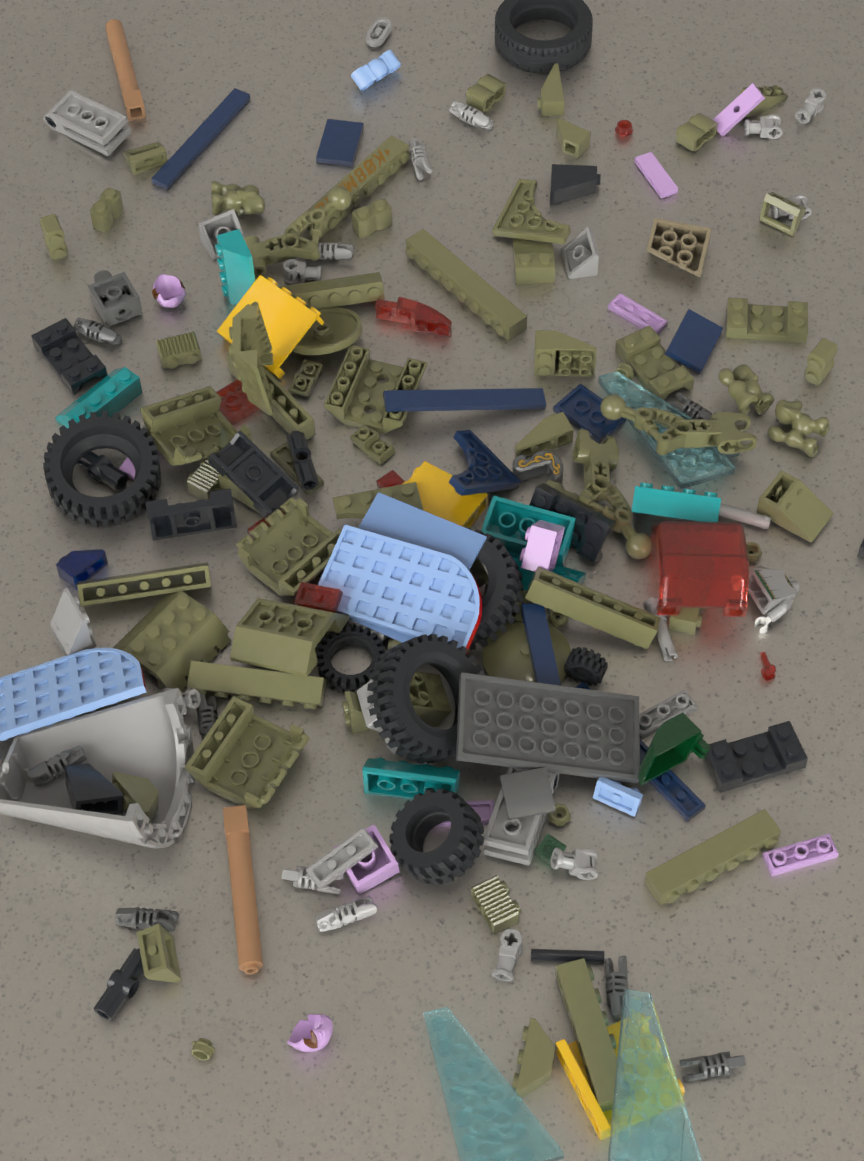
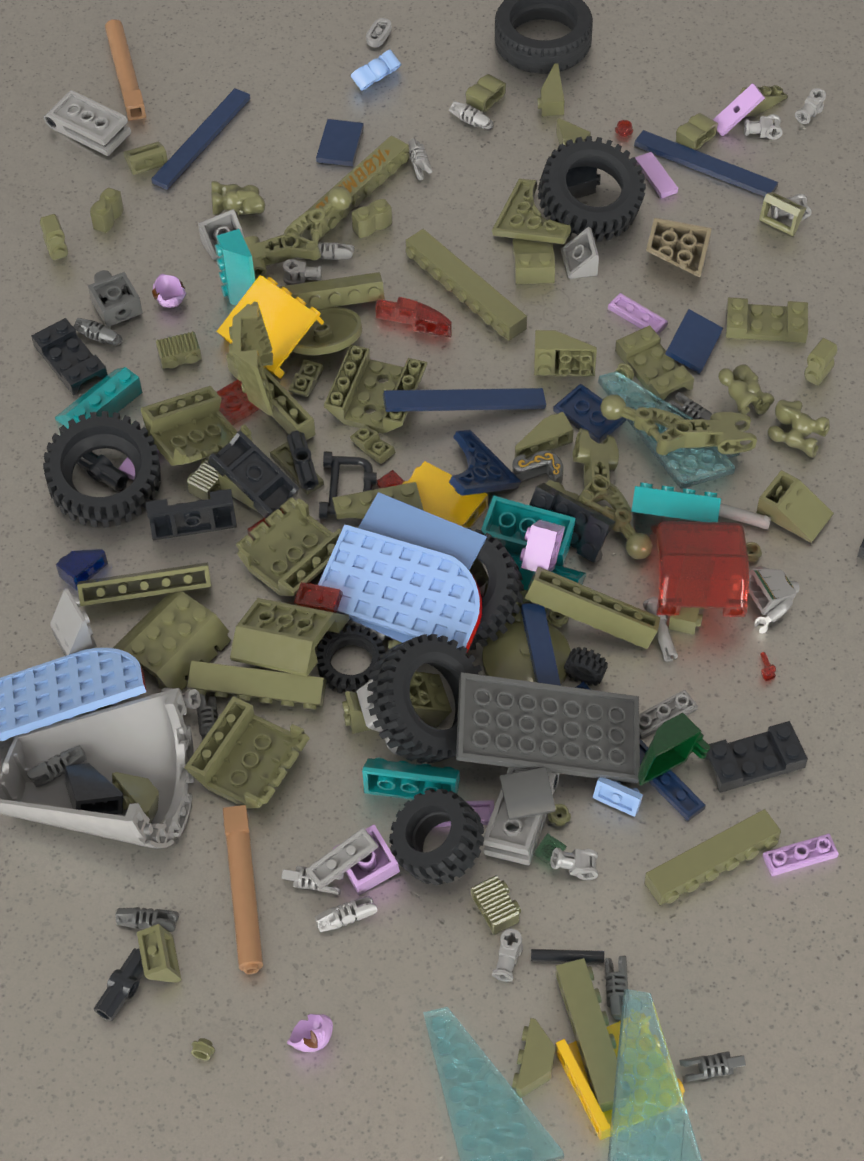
none -> black bar [319,451,377,519]
none -> black tyre [538,136,646,242]
none -> dark blue tile [634,130,778,197]

